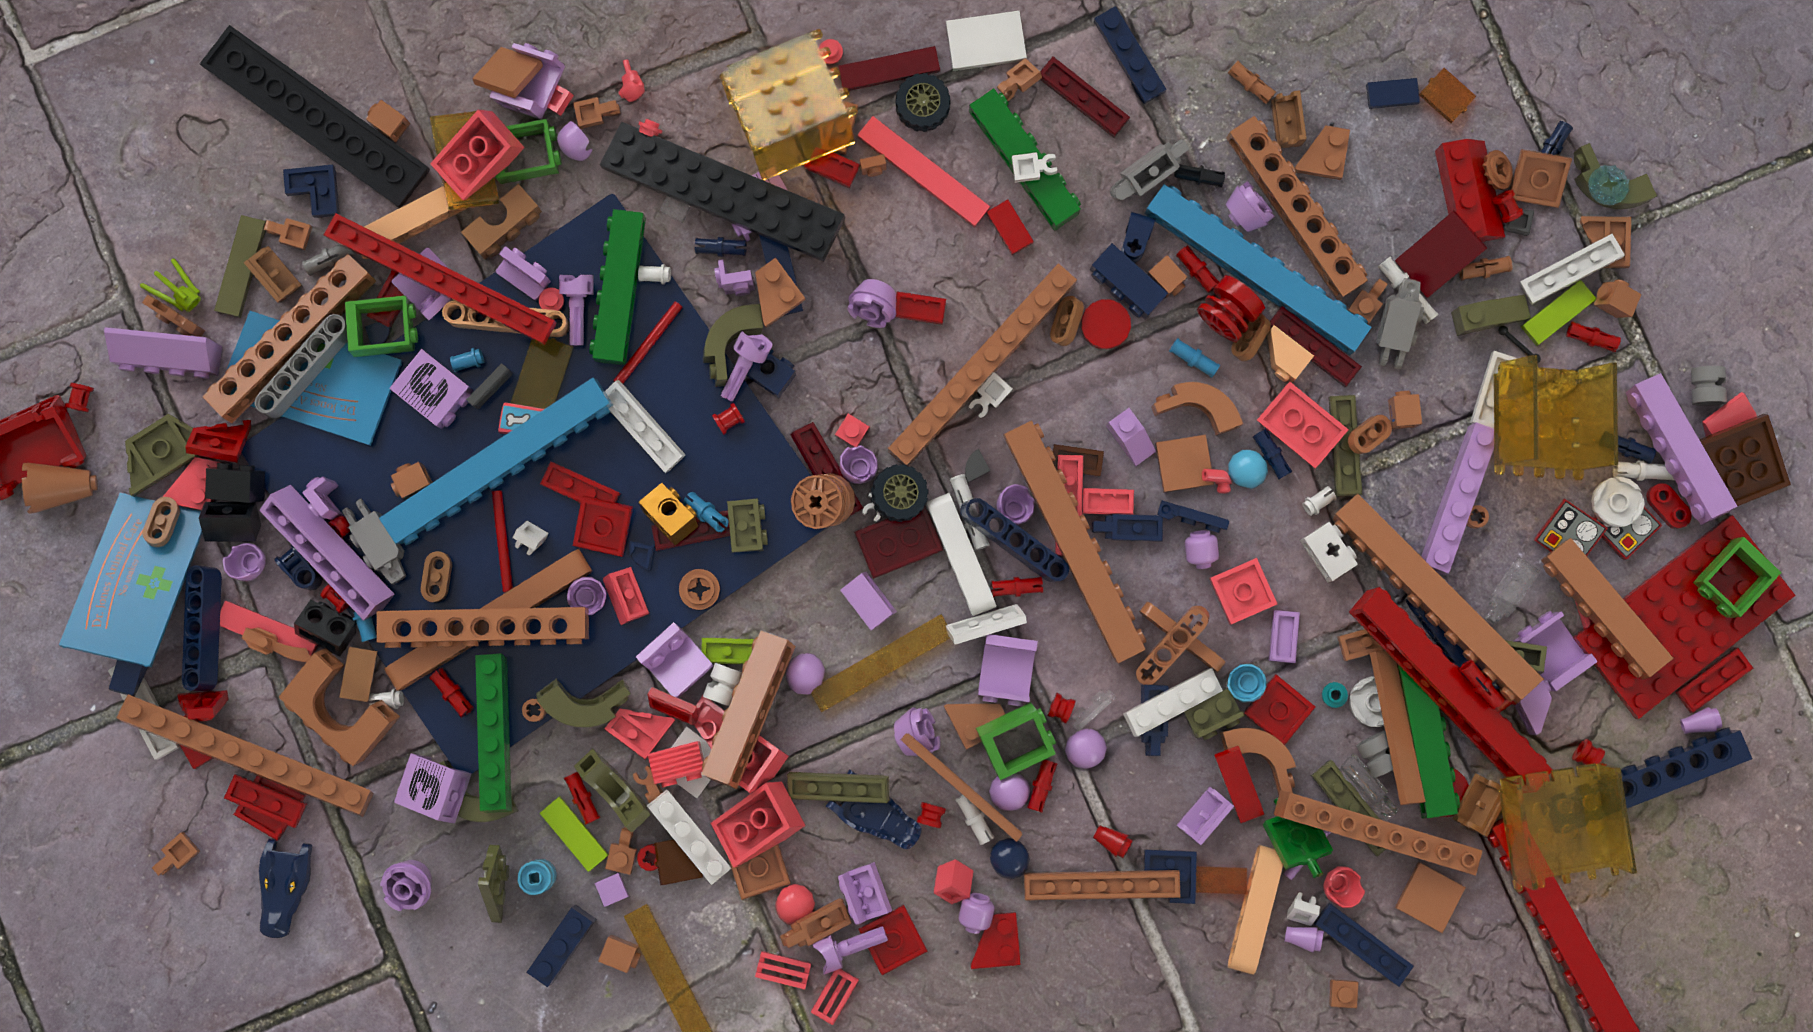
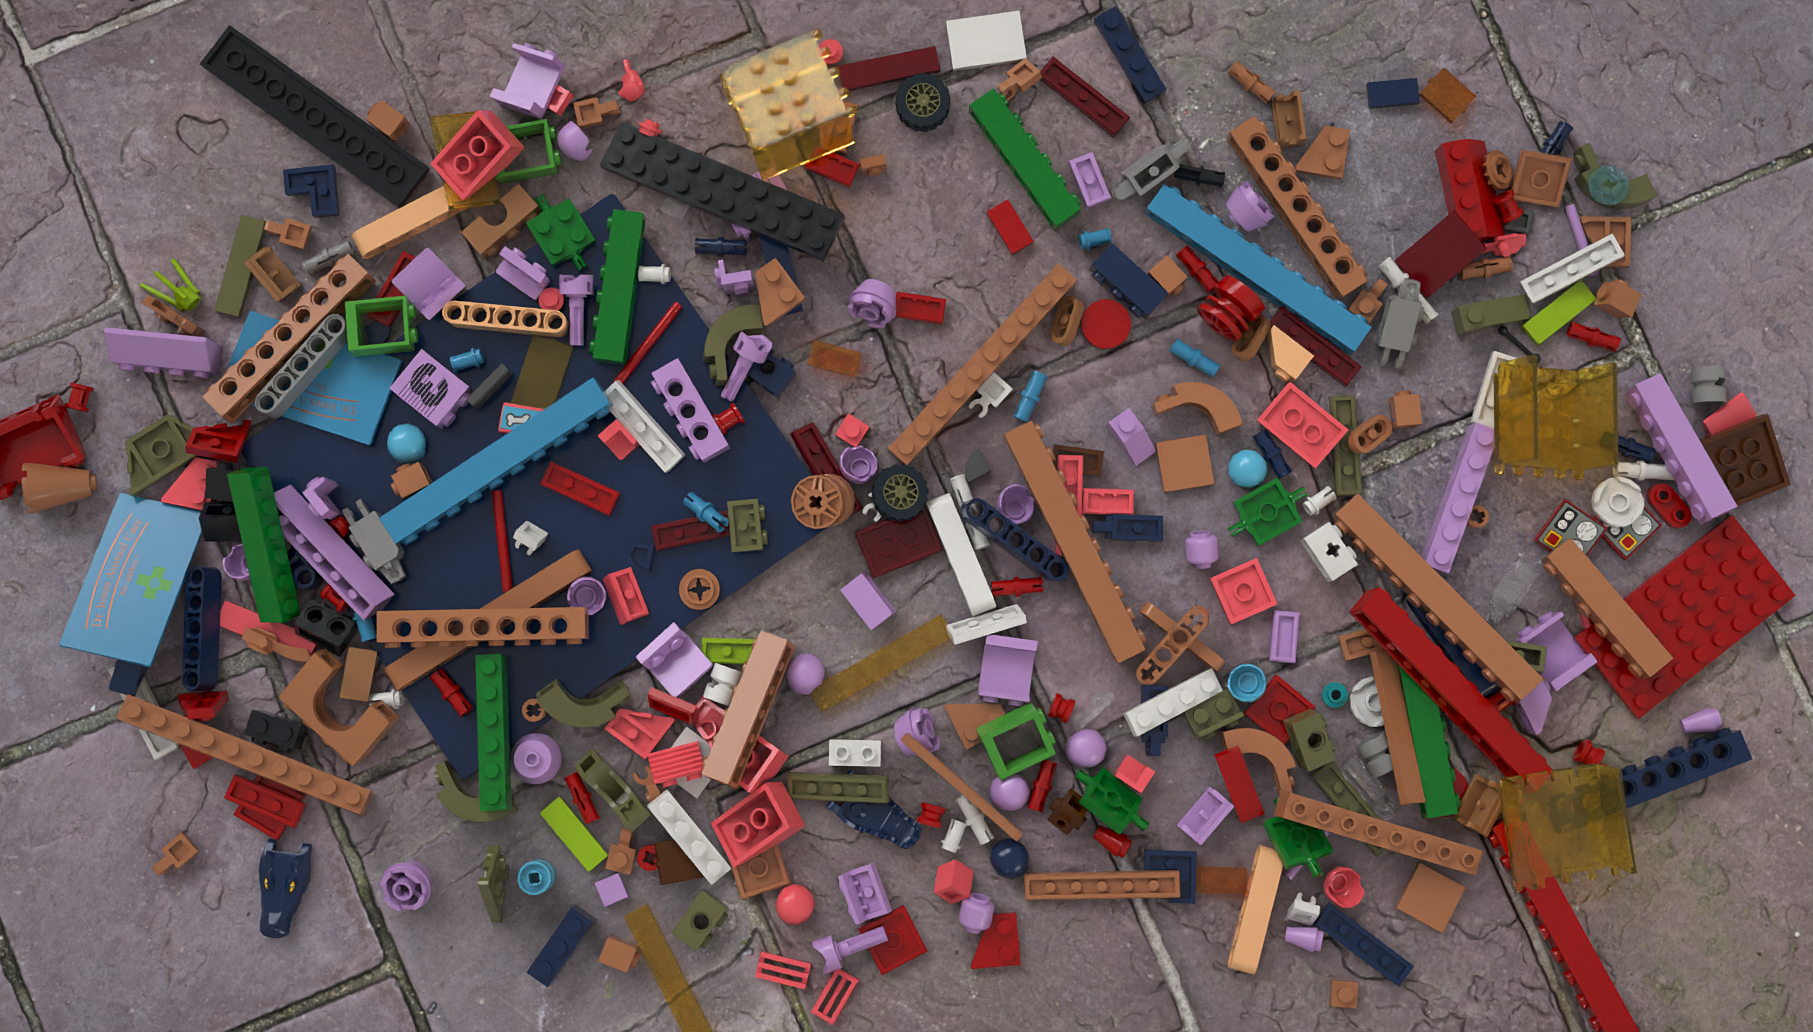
medium nougat plate [142,497,180,547] -> none
red plate [323,213,557,345] -> none
lavender panel [394,753,471,823] -> none
medium nougat plate [421,551,452,603] -> none
nougat tile [472,47,543,98] -> none
red tile [573,496,633,557] -> none
brick [639,483,698,546] -> none
nougat hinge [780,898,852,948] -> none
coral tile [857,116,990,228] -> none
white plate [1012,153,1057,183] -> none
dark blue piece [1121,212,1156,263] -> none
dark blue hinge [1157,500,1230,533] -> none
coral arm [1202,469,1232,494] -> none
red pin [1459,660,1505,709] -> none
red tile [1675,648,1754,713] -> none
bright green window [1693,537,1782,618] -> none
none -> green brick [227,467,301,623]
none -> black brick [244,710,308,753]
none -> medium azure hair [387,423,426,464]
none -> lavender cone [510,733,562,784]
none -> green plate [526,194,596,272]
none -> coral panel [598,419,640,460]
none -> lavender brick [651,358,730,463]
none -> olive brick [671,889,729,951]
none -> clear orange plate [807,340,862,378]
none -> white brick [829,739,881,767]
none -> white pin [941,818,967,853]
none -> dark azure pin [1013,370,1048,423]
none -> reddish brown brick [1047,788,1088,835]
none -> lavender plate [1069,152,1111,209]
none -> green plate [1074,767,1150,835]
none -> dark azure pin [1078,228,1112,251]
none -> coral panel [1114,755,1155,793]
none -> green plate [1228,477,1308,547]
none -> olive brick [1283,709,1336,772]
none -> coral piece [1481,233,1526,257]
none -> lavender bar [1565,204,1598,278]

